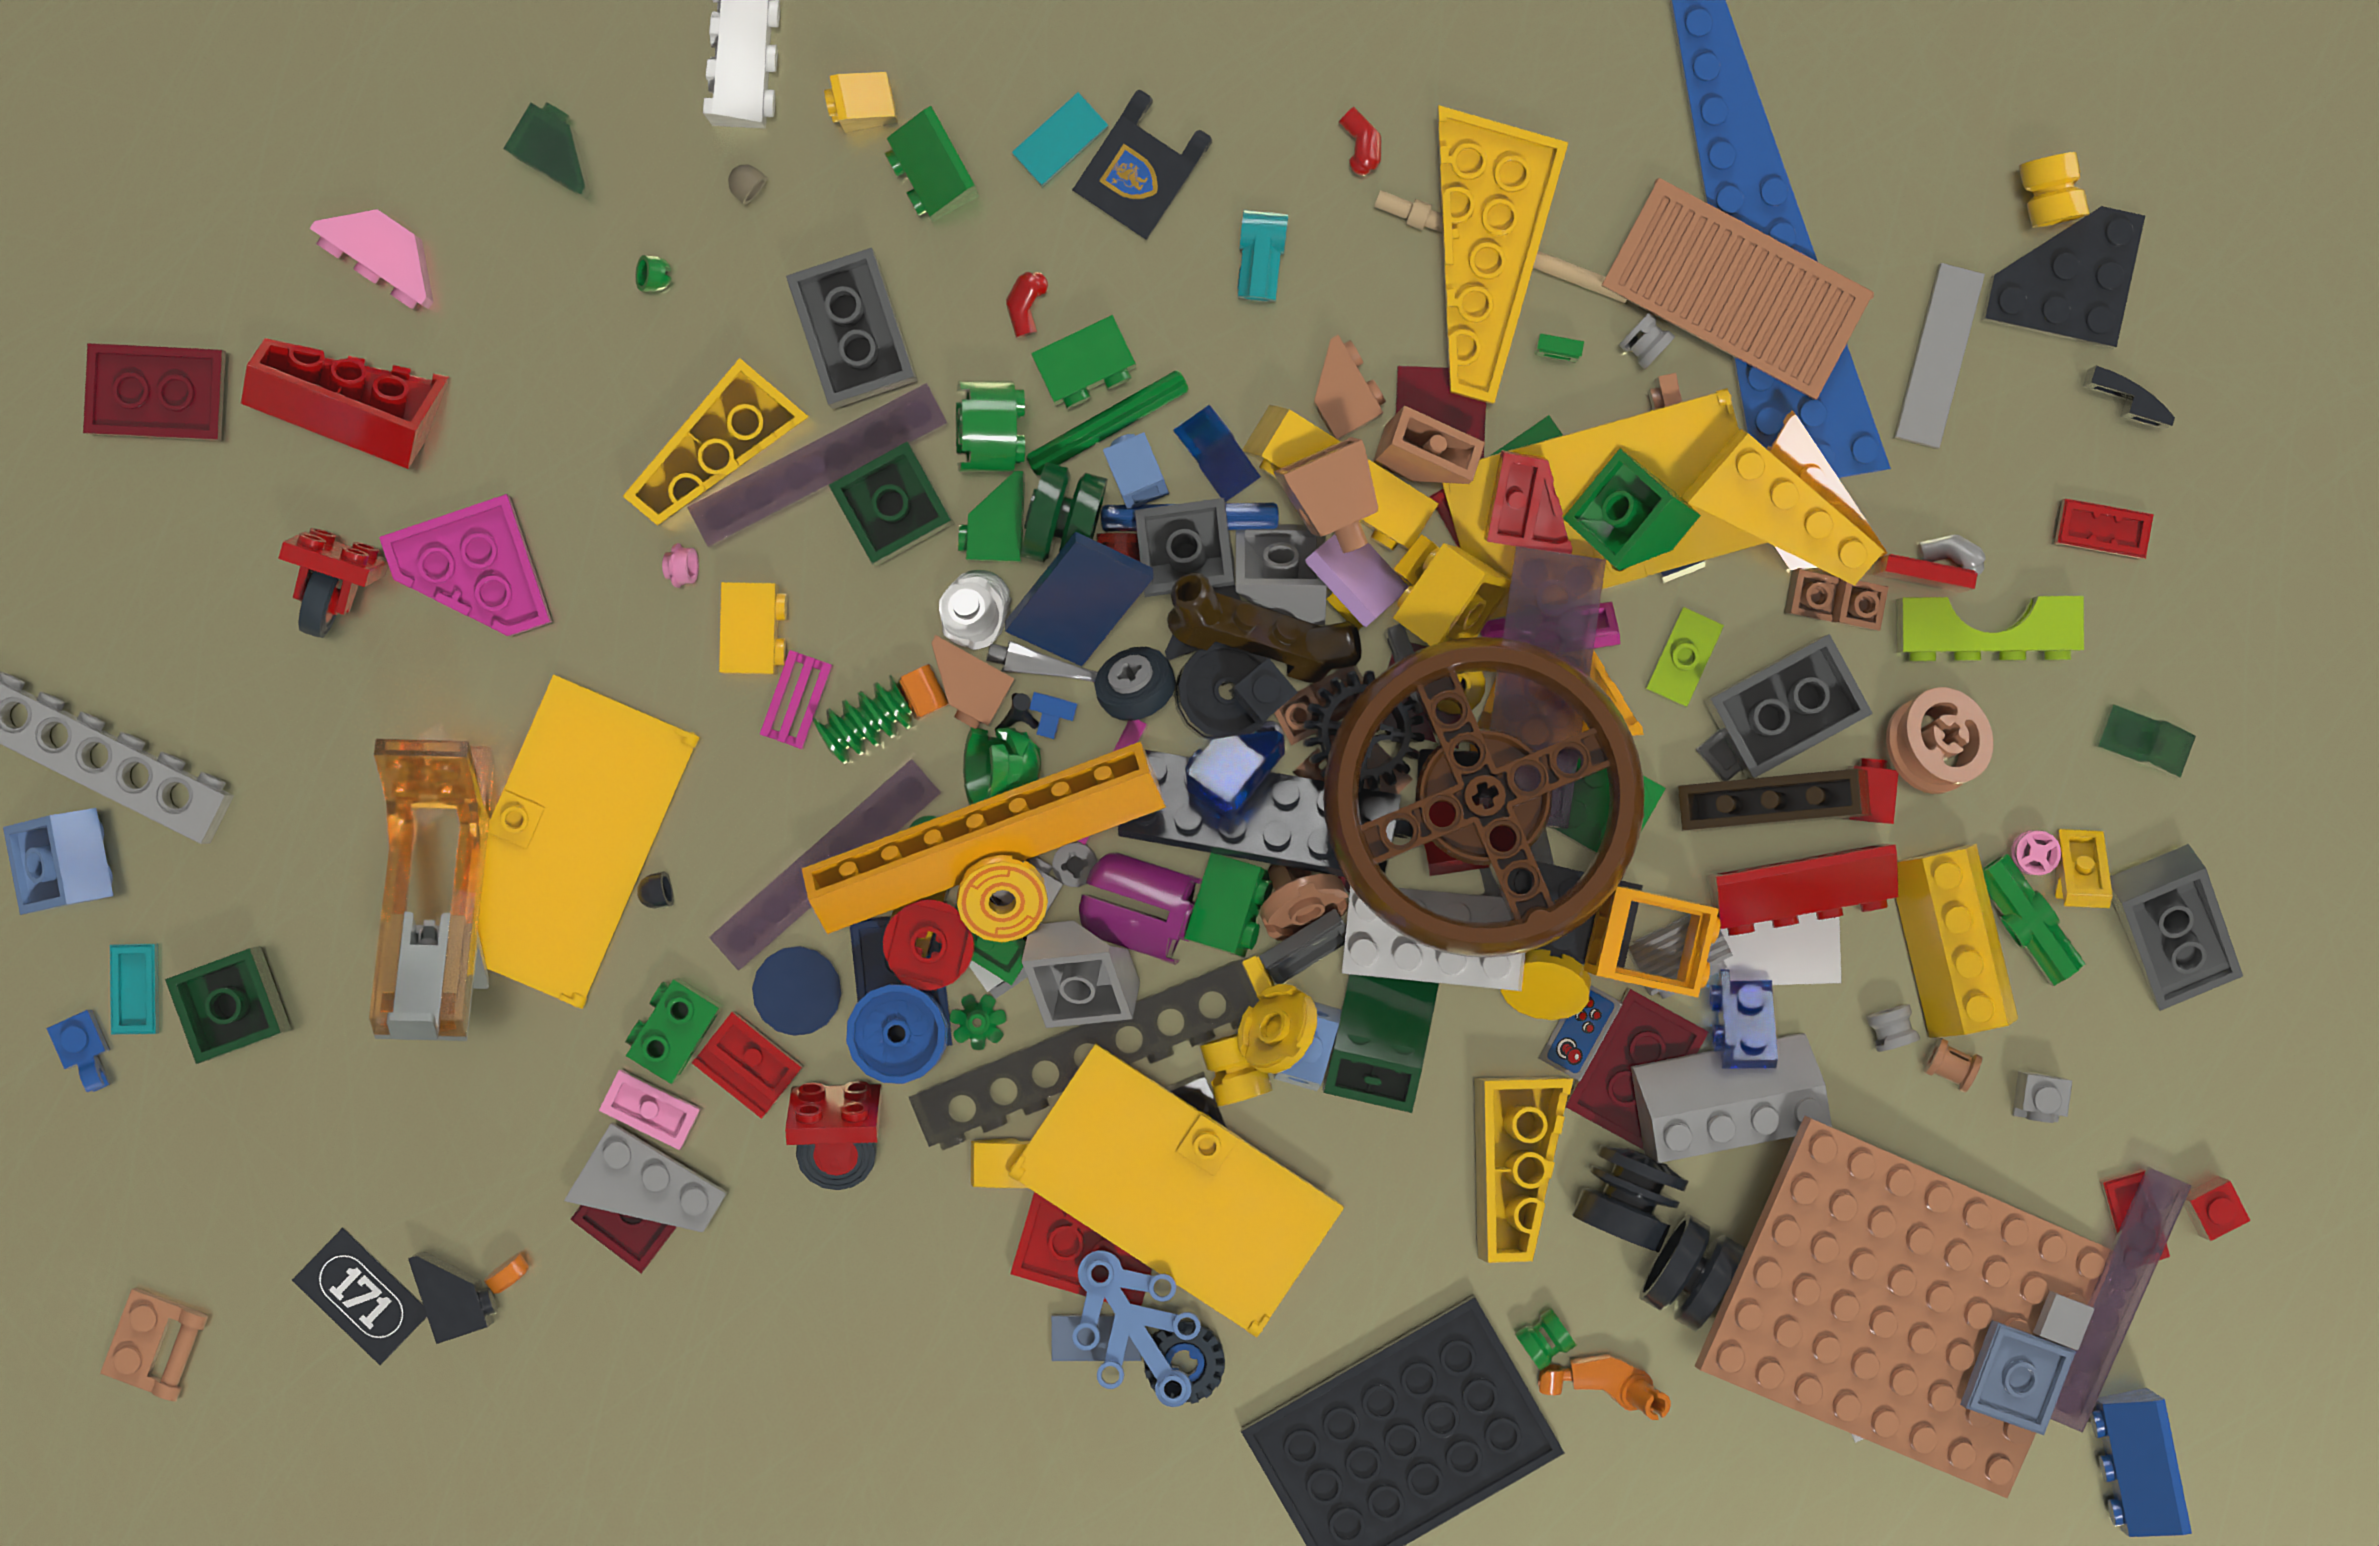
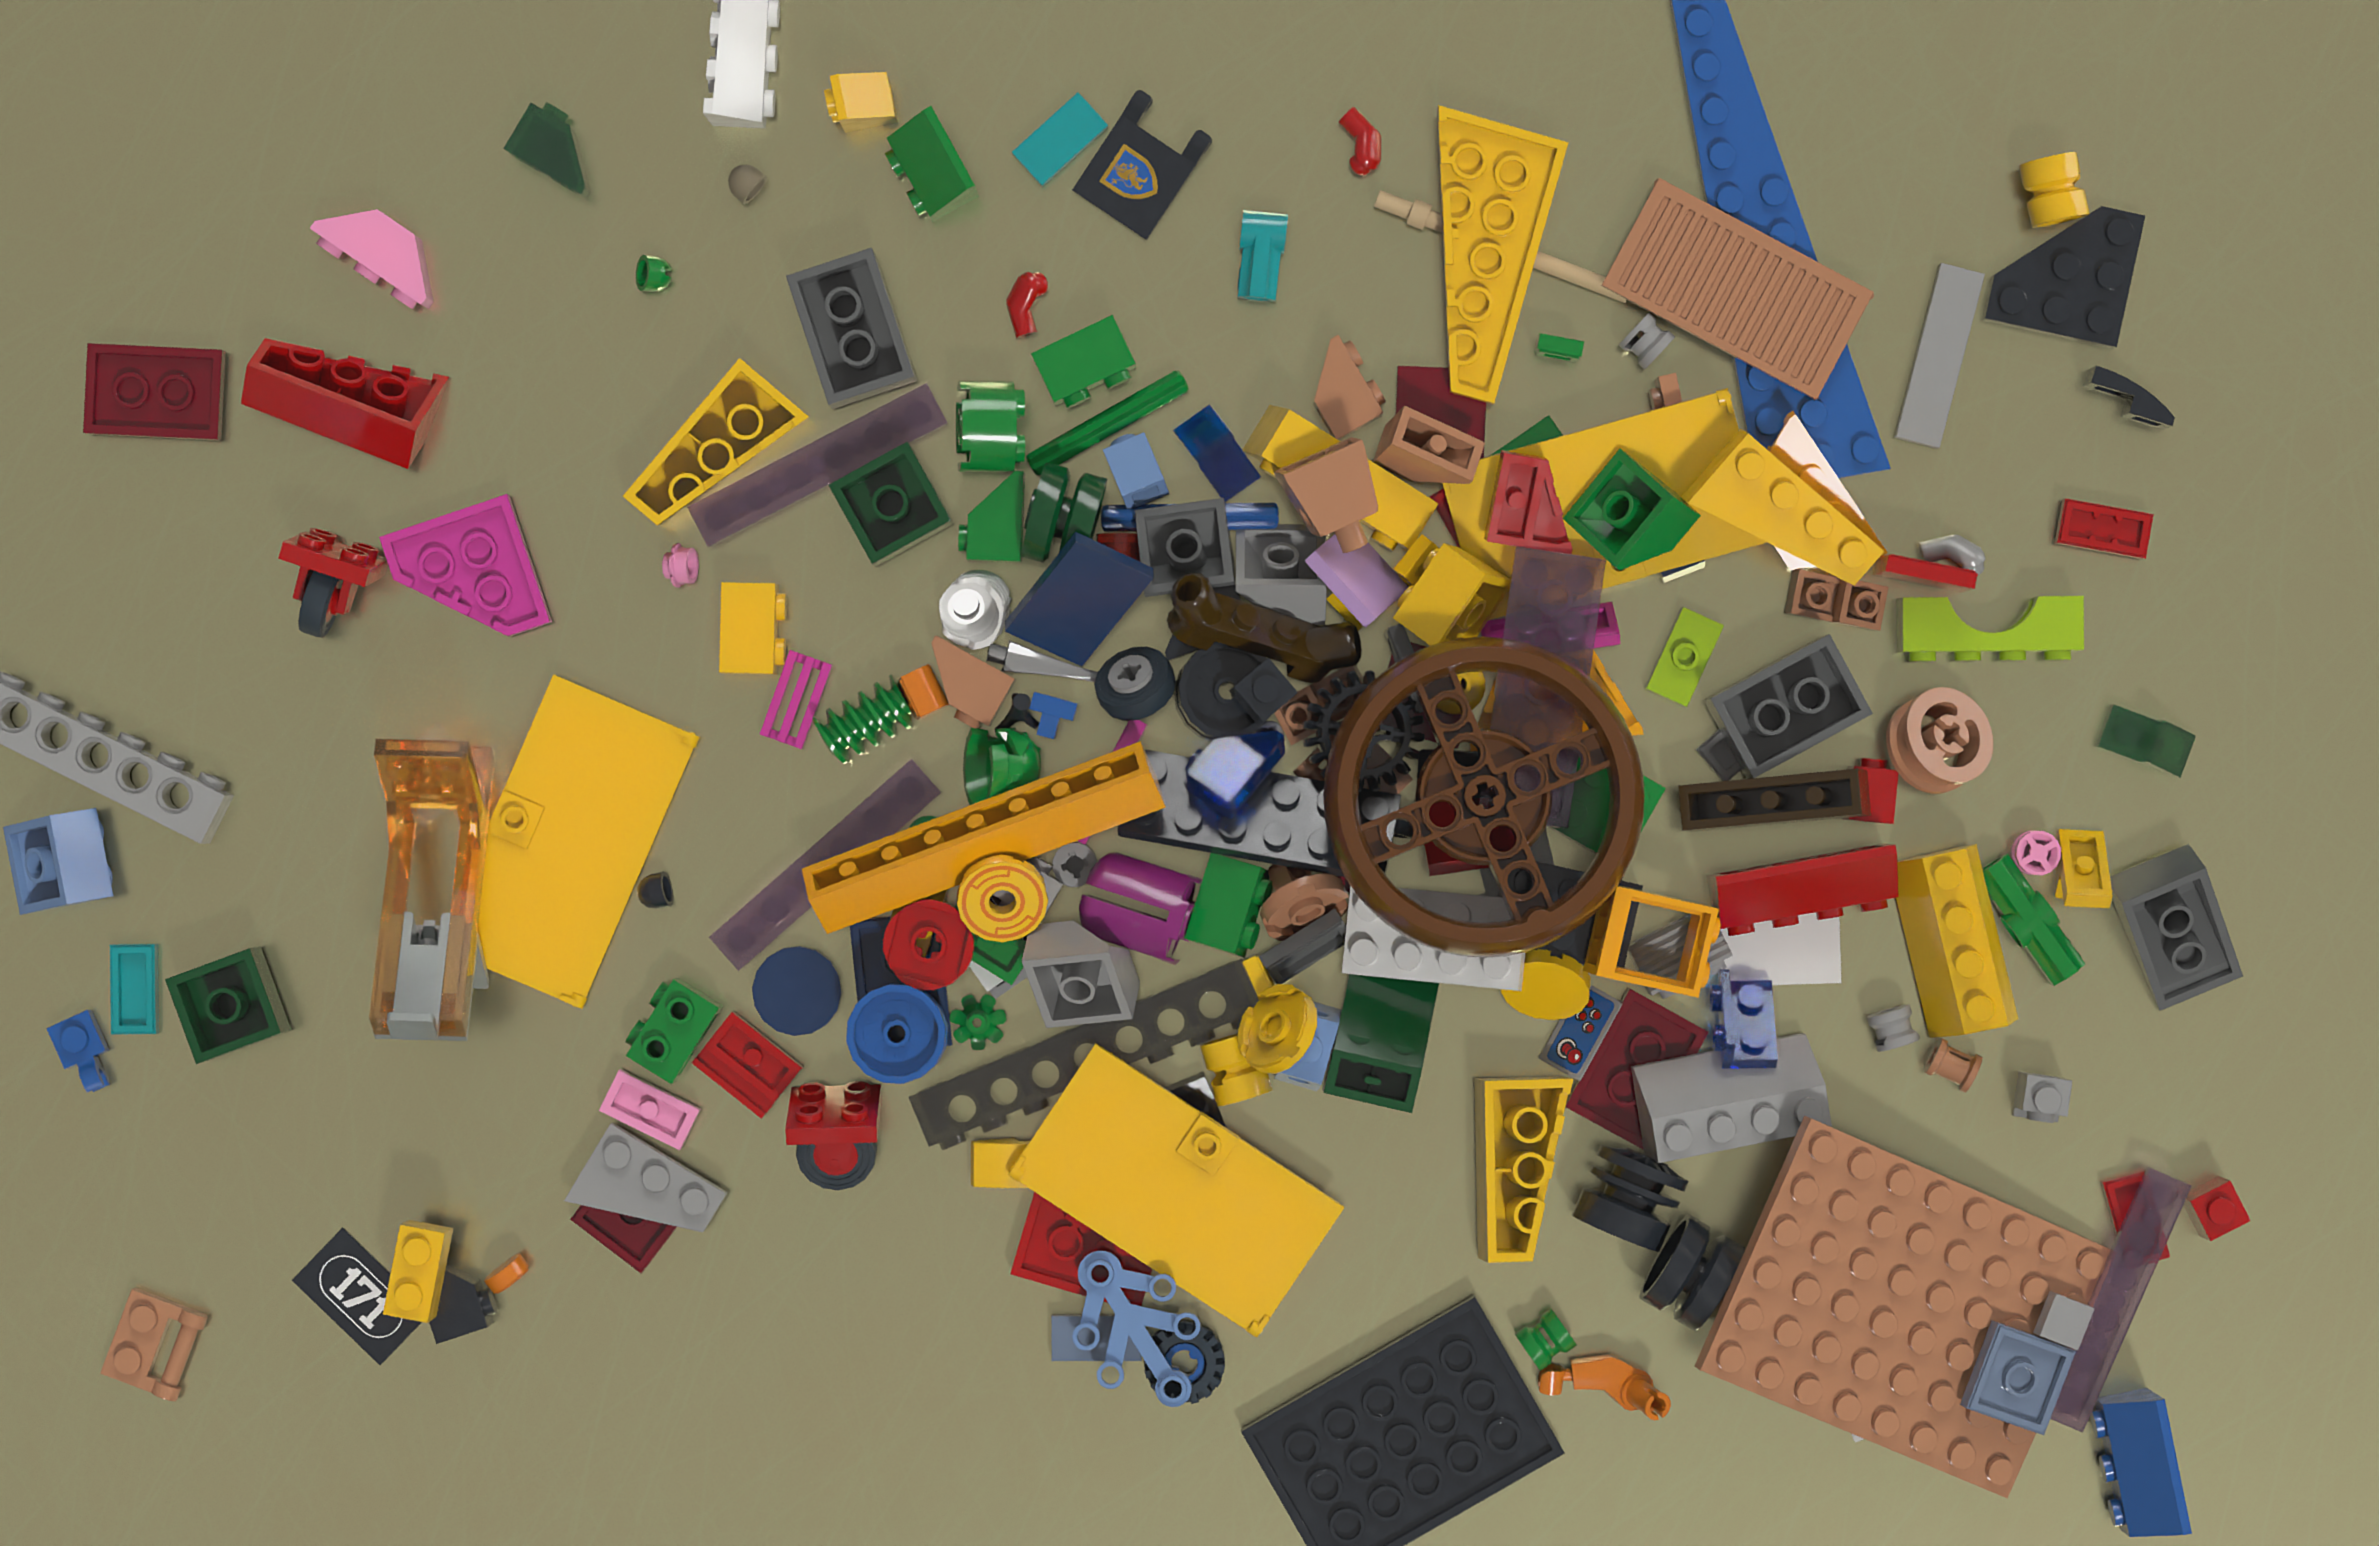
none -> yellow brick [383,1220,453,1323]

